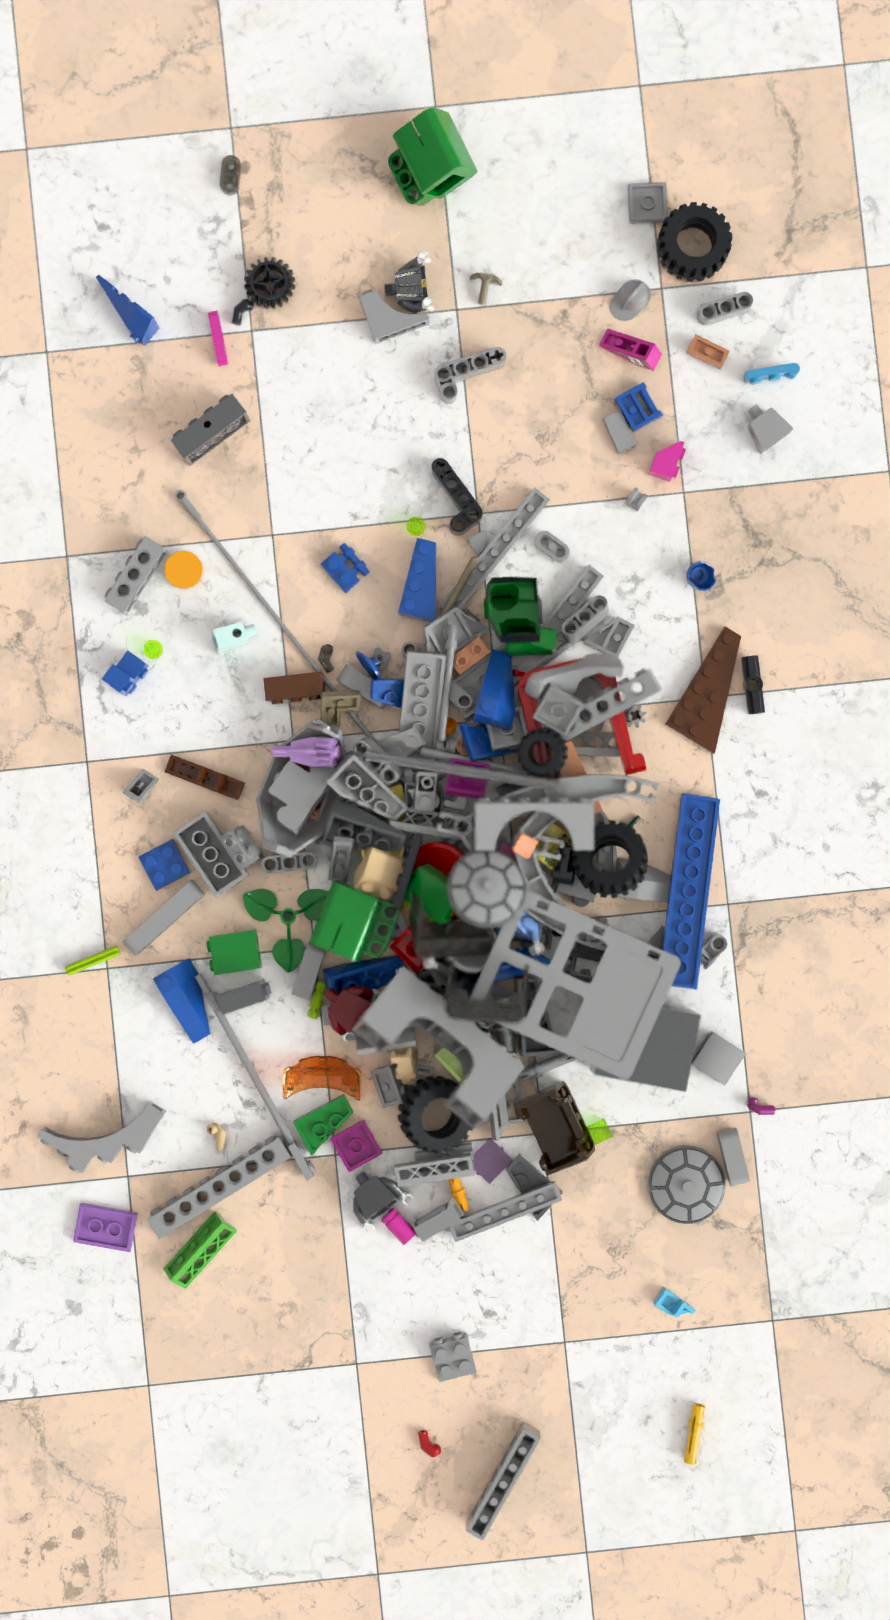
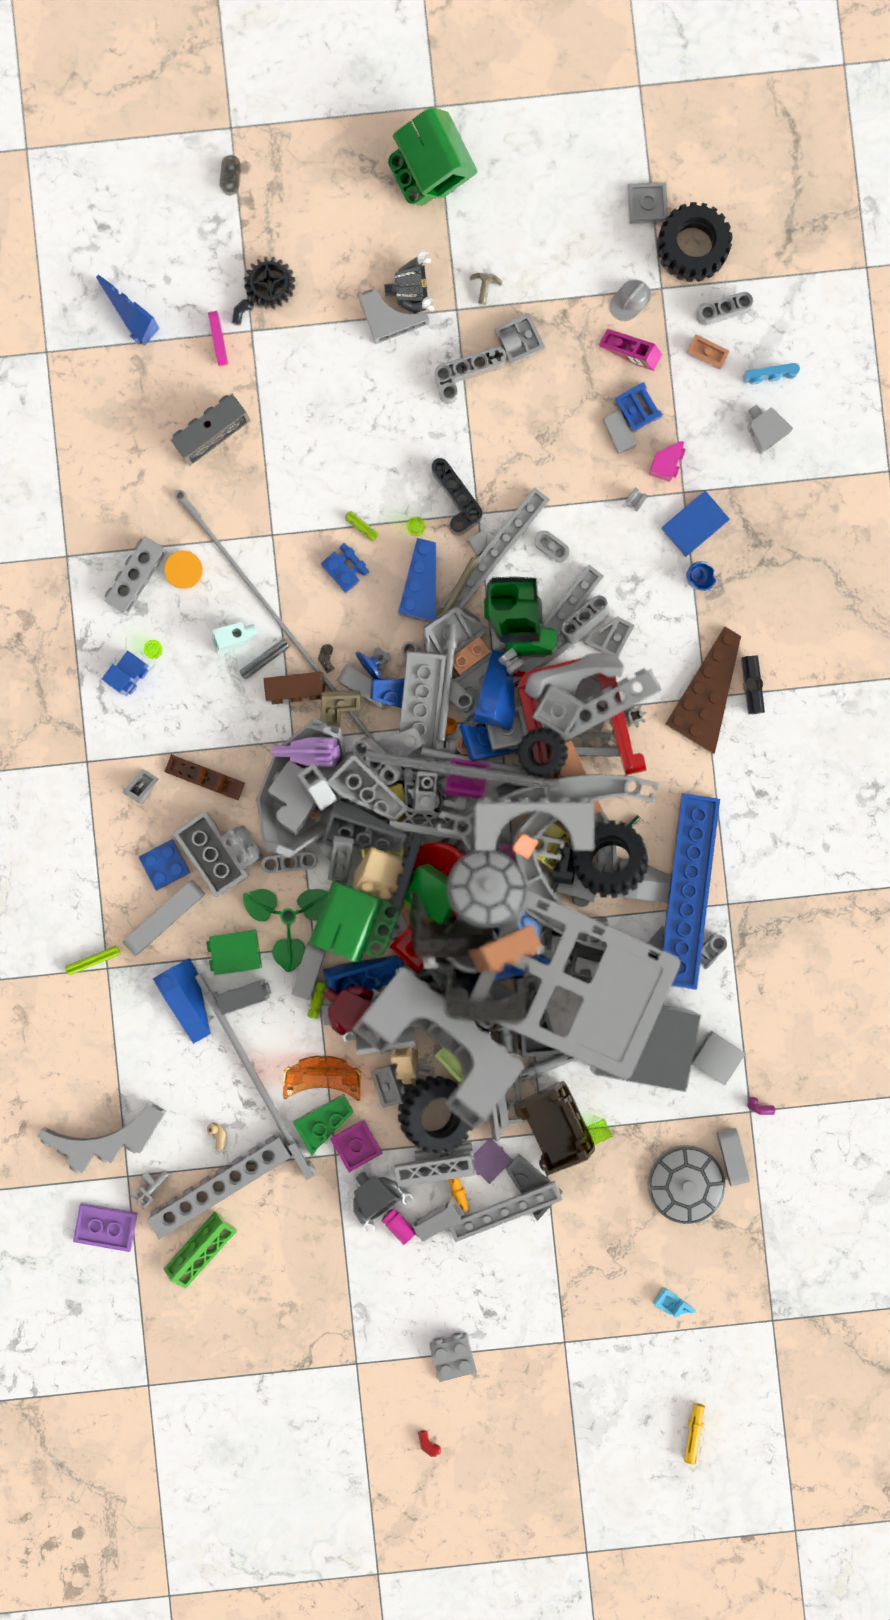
light grey brick [466,1422,541,1541] -> none
none -> light grey arm [130,1170,170,1210]
none -> flat silver axle [239,639,289,679]
none -> light grey slope [297,764,337,811]
none -> lime axle [345,511,378,541]
none -> nougat wedge [469,925,542,973]
none -> light grey plate [494,313,545,365]
none -> light grey wheel [498,648,525,676]
none -> blue tile [661,490,730,557]

